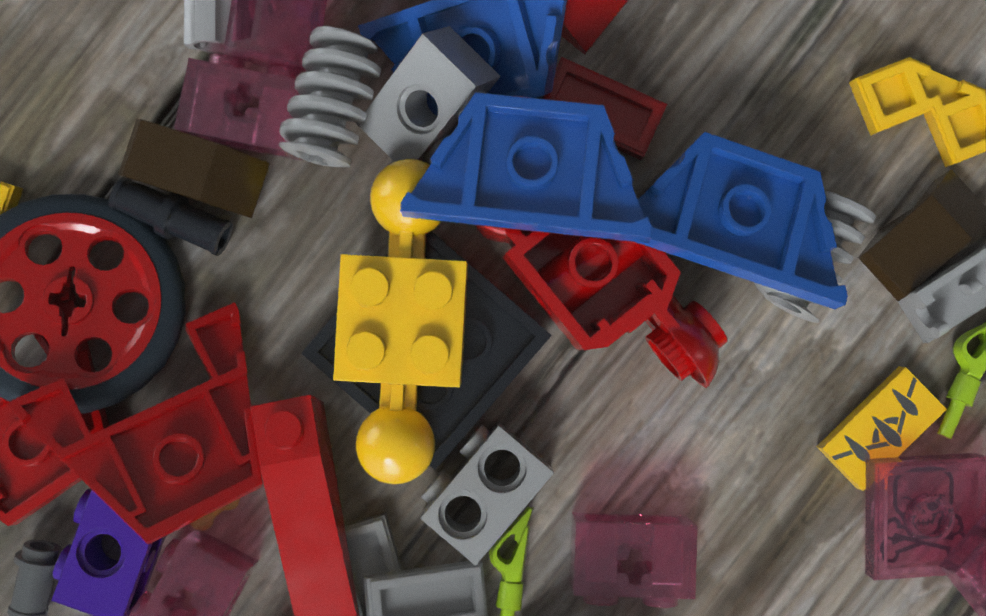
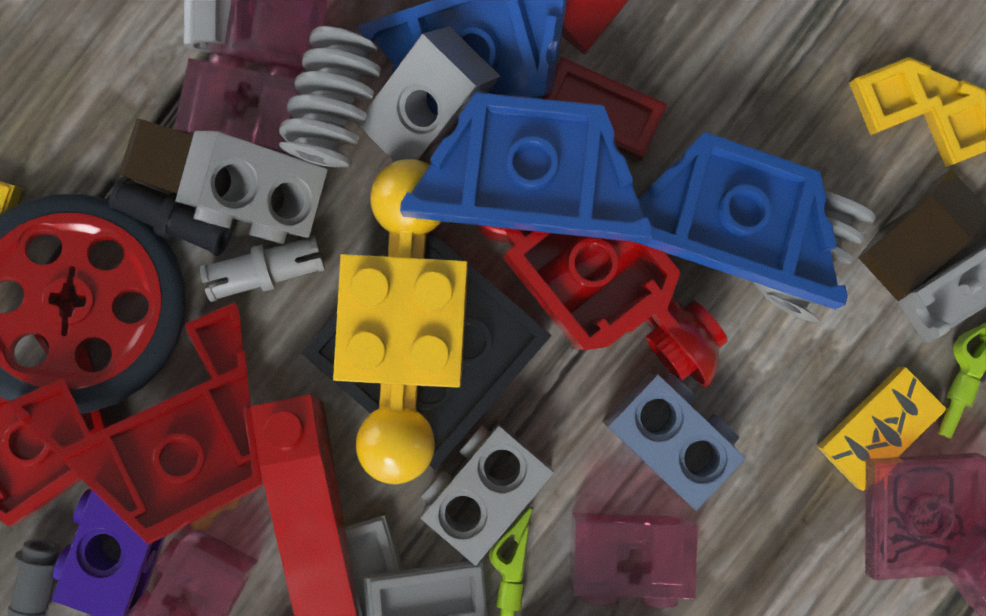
none -> light grey brick [175,131,328,244]
none -> light grey pin [200,234,326,302]
none -> sand blue brick [603,372,746,511]

